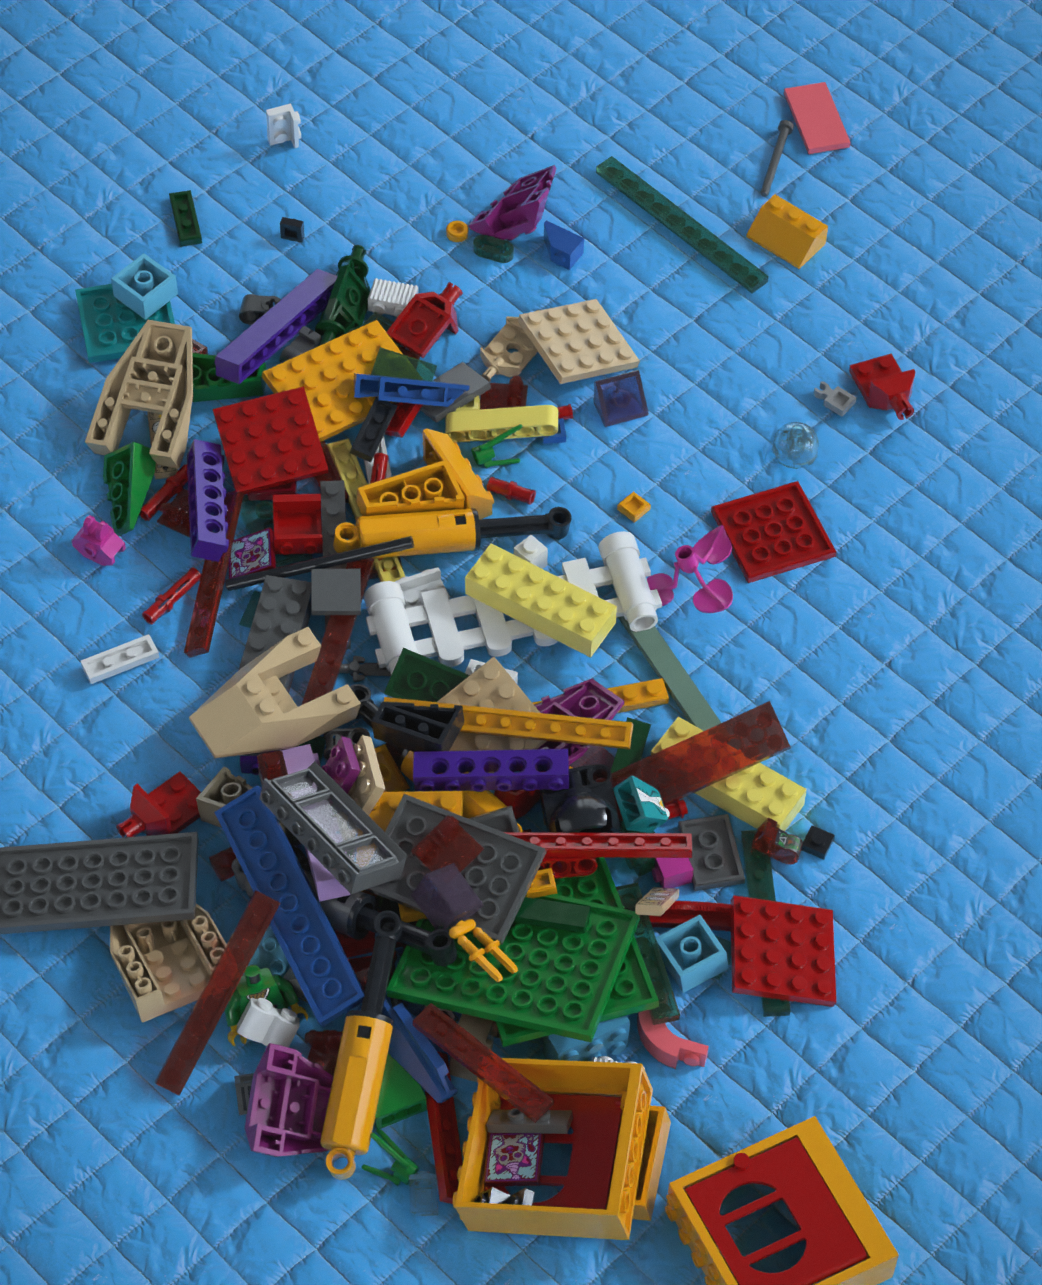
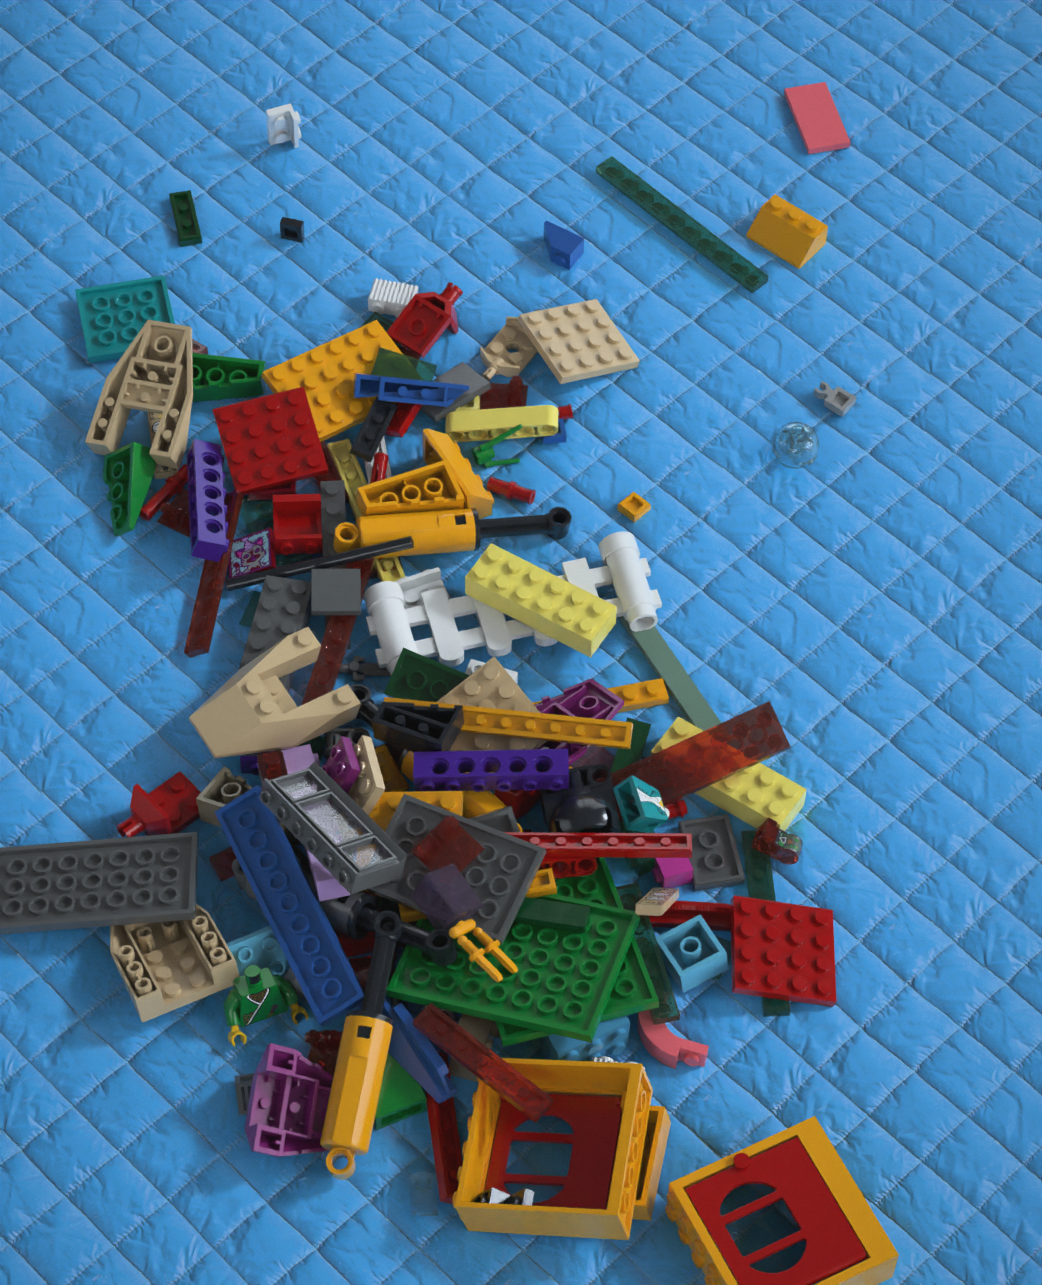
dark pink hinge [72,515,126,566] -> none
white plate [81,634,159,684] -> none
medium azure brick [111,253,178,320] -> none
red pin [142,567,202,625] -> none
clear red plate [154,890,280,1096] -> none
dark purple brick [215,269,337,384] -> none
white brick [237,998,300,1048] -> none
dark grey piece [239,294,281,325] -> none
dark grey leg [279,326,321,363] -> none
dark green plate [315,245,371,347] -> none
green plant [362,1128,420,1186] -> none
light orange tile [446,221,468,242] -> none
magenta wedge [468,165,557,242] -> none
beam [473,235,514,263] -> none
tile [484,1133,545,1187] -> none
dark grey plate [487,1108,573,1134] -> none
white brick [514,535,548,569] -> none
clear purple slope [593,370,649,427] -> none
dark pink plant [646,525,733,613] -> none
red tile [711,481,836,583] -> none
dark grey bar [760,120,794,197] -> none
black plate [801,825,835,859] -> none
red plate [849,353,916,420] -> none

